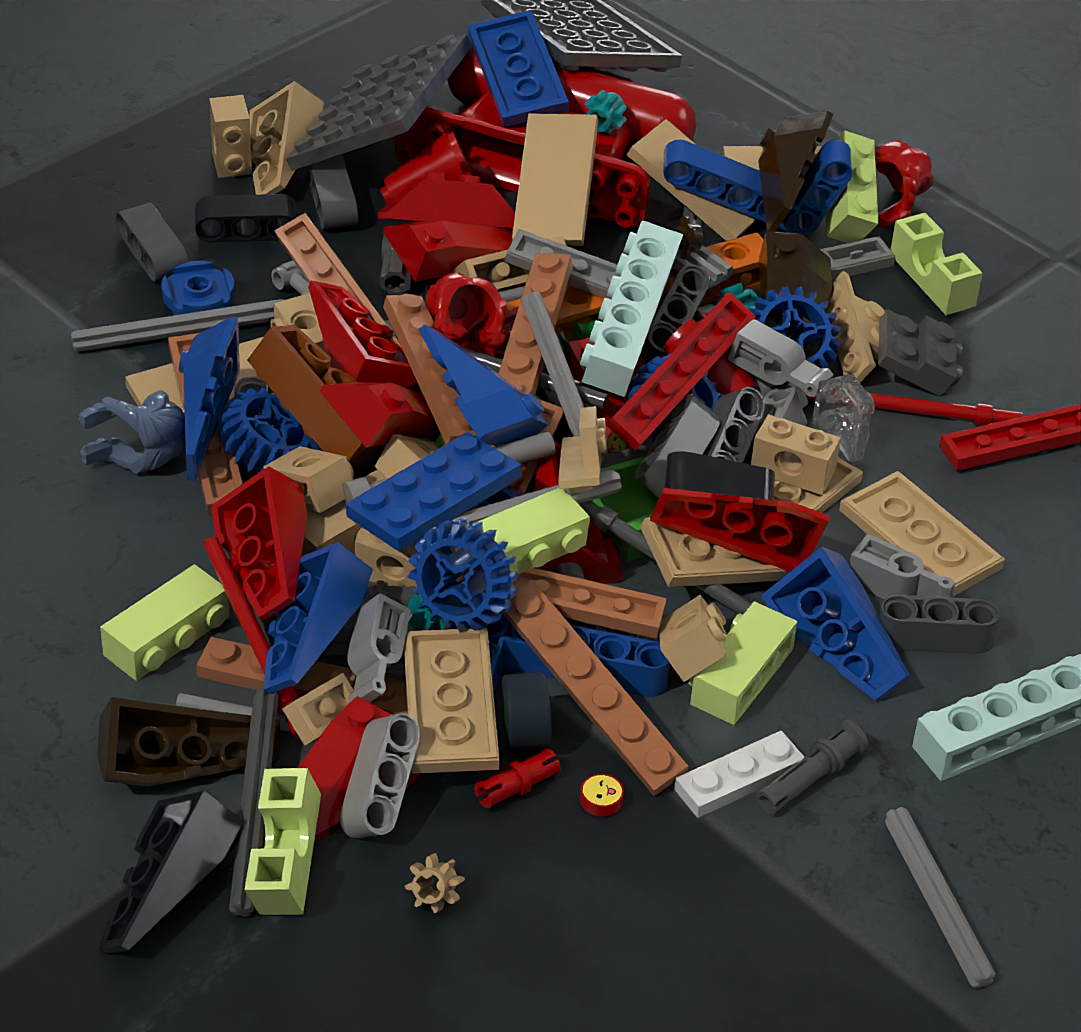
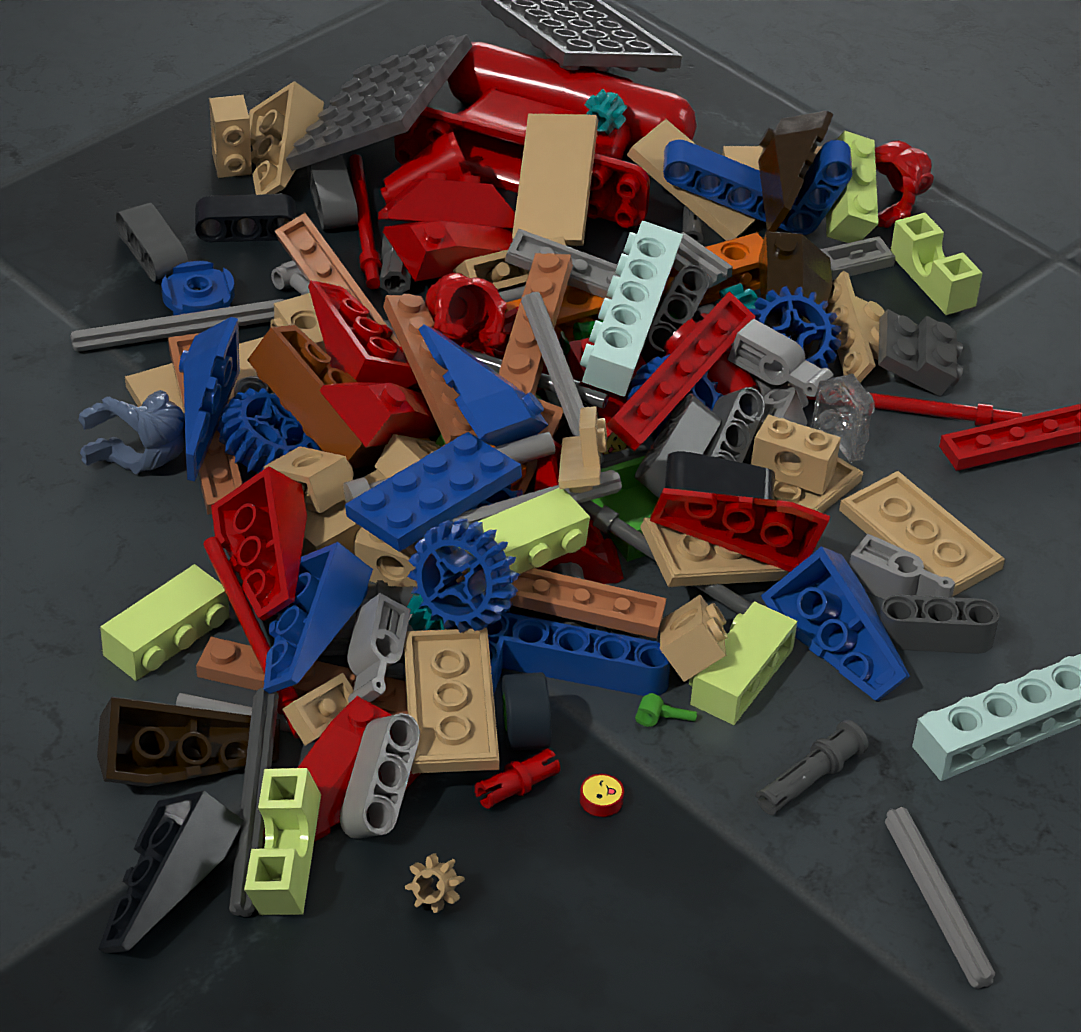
blue plate [467,10,569,127] -> none
nougat plate [503,580,688,796] -> none
dark brown plate [673,216,703,260] -> none
white plate [674,731,804,818] -> none
none -> red bar [349,154,382,289]
none -> bright green hand [635,693,697,727]

